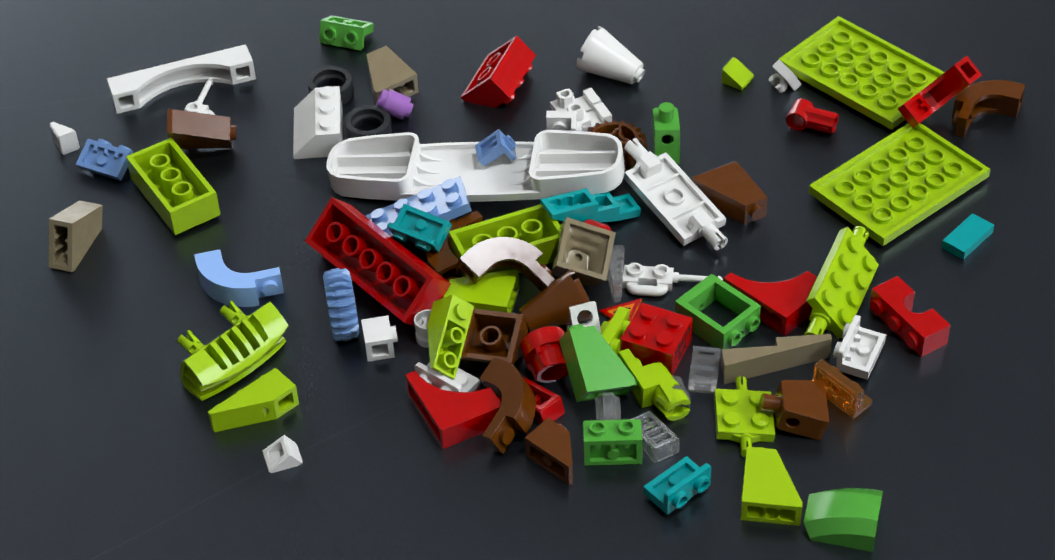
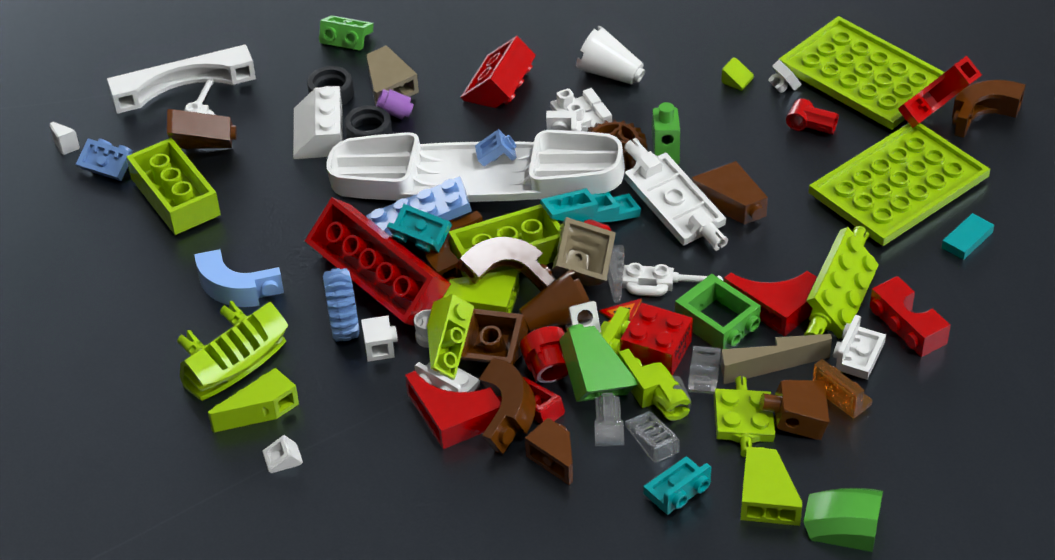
dark tan slope [49,200,102,272] -> none
bright green bracket [583,419,642,466] -> none

